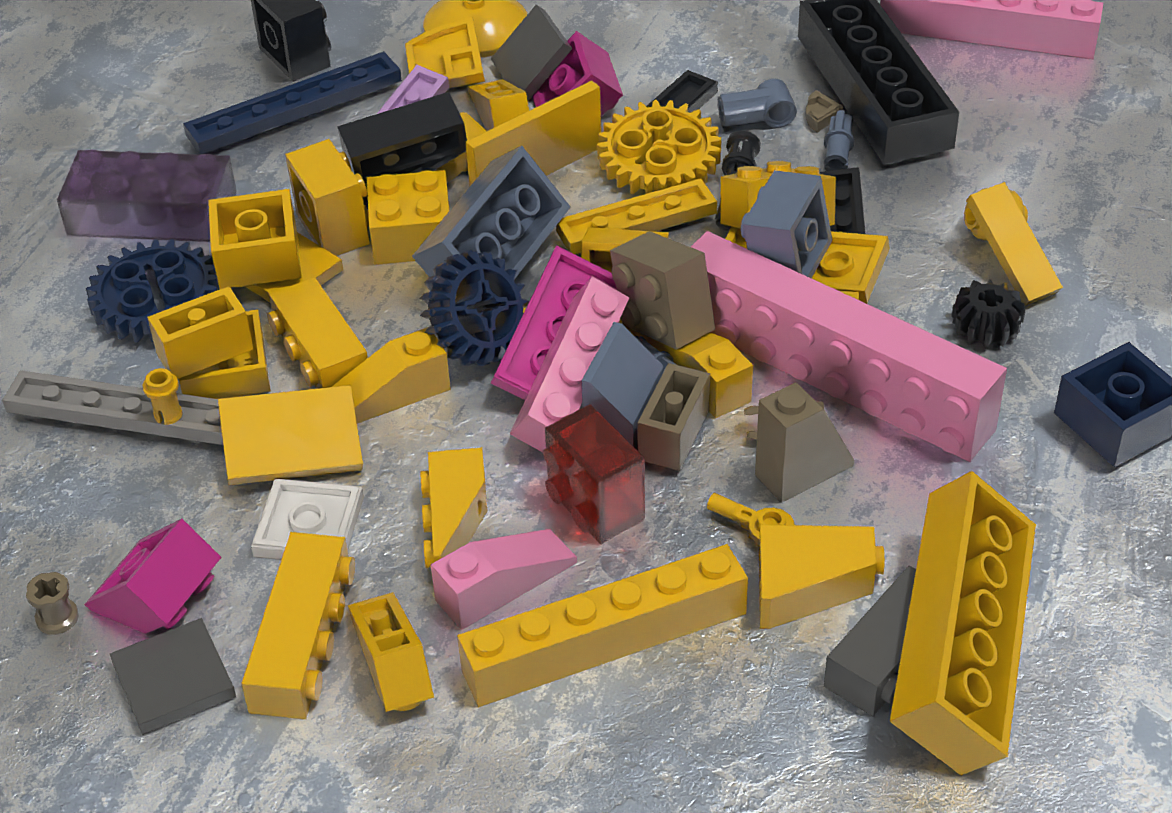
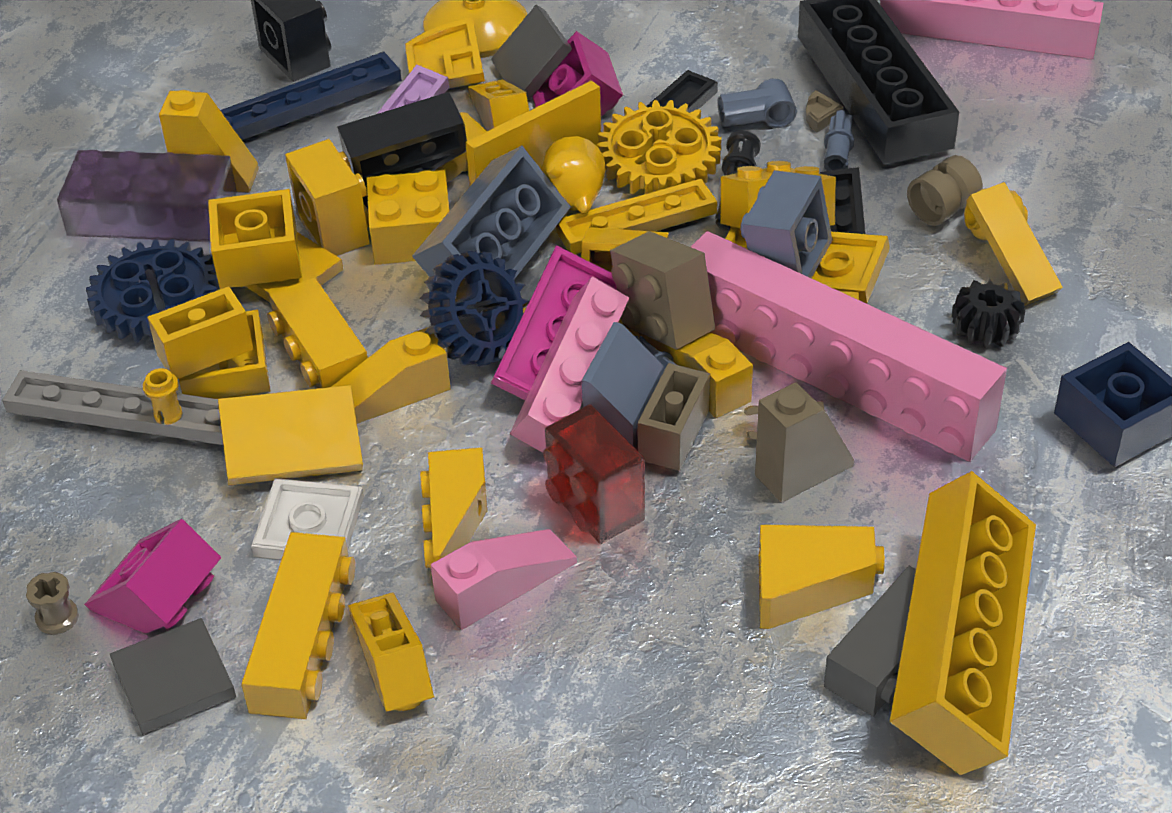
yellow brick [457,544,748,707] -> none
yellow plate [707,493,795,547] -> none
none -> yellow slope [159,90,259,193]
none -> yellow piece [541,136,606,213]
none -> dark tan wheel [907,155,983,226]

